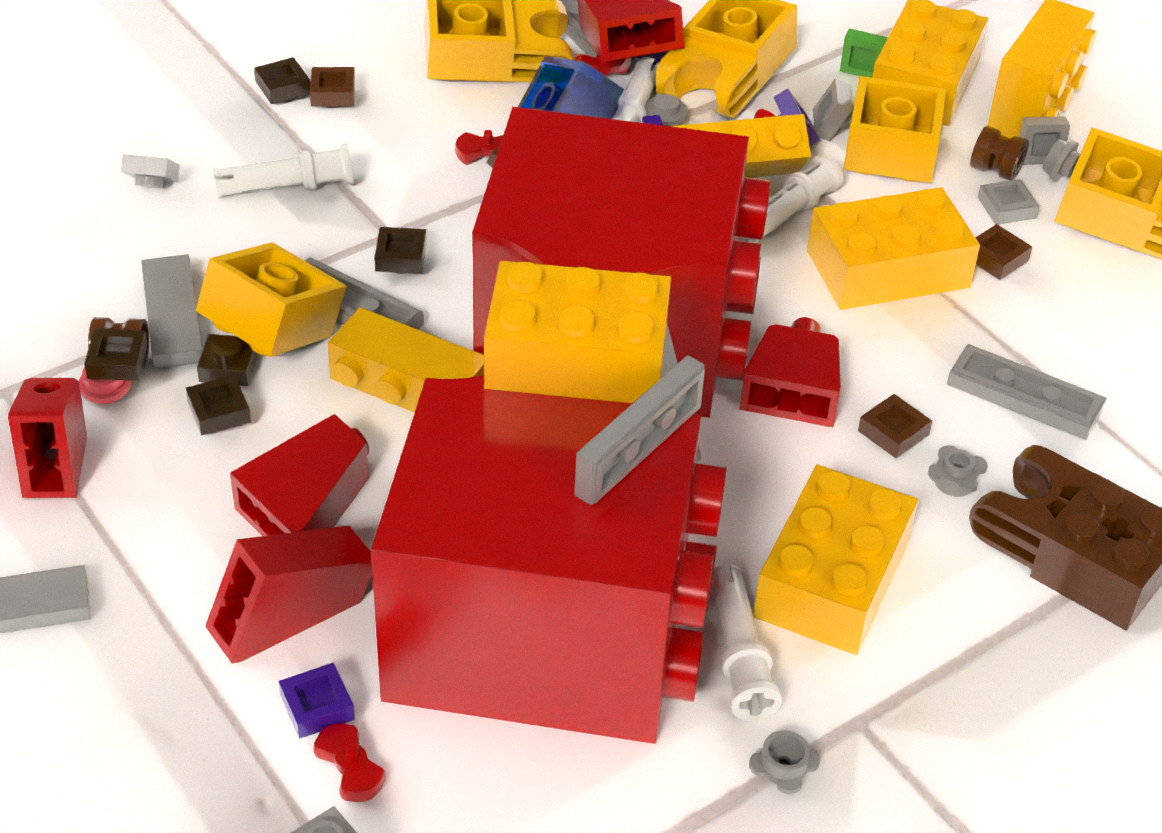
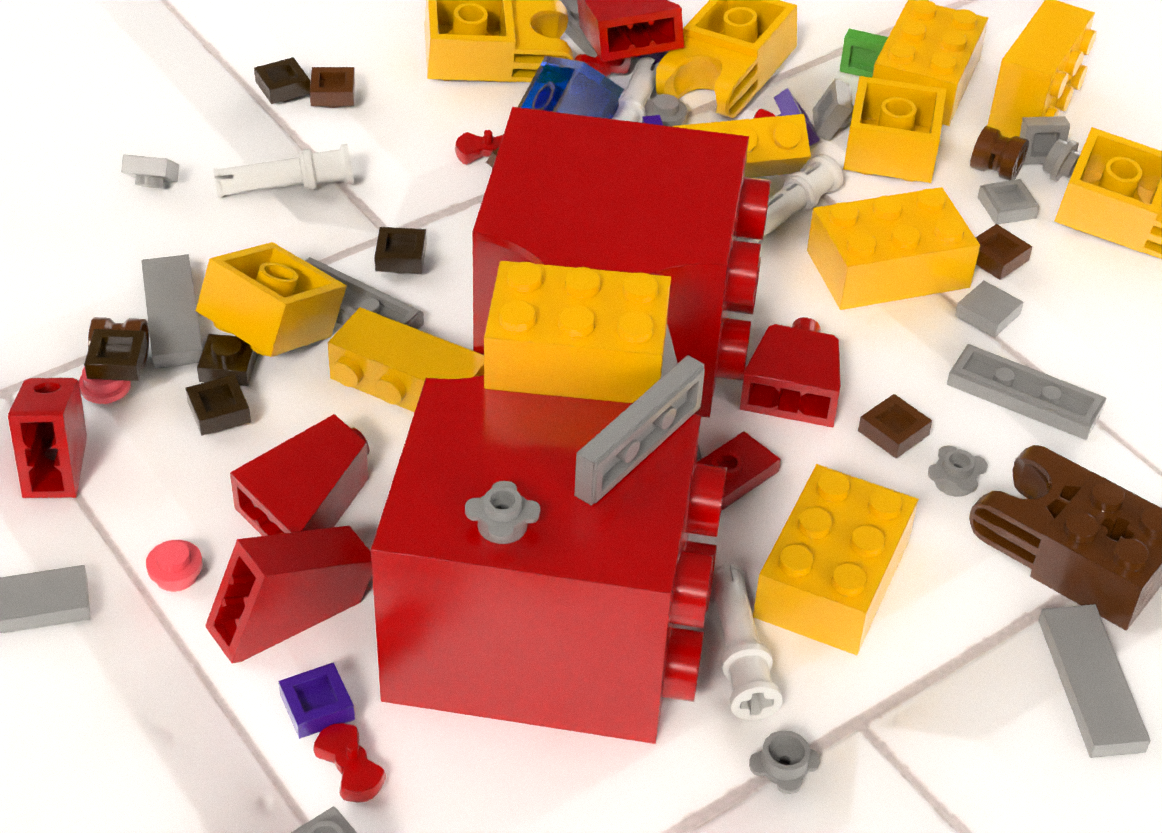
none -> coral plate [146,540,203,592]
none -> light grey plate [465,481,540,544]
none -> red plate [696,431,781,511]
none -> light grey tile [955,280,1024,337]
none -> light grey tile [1038,604,1151,758]

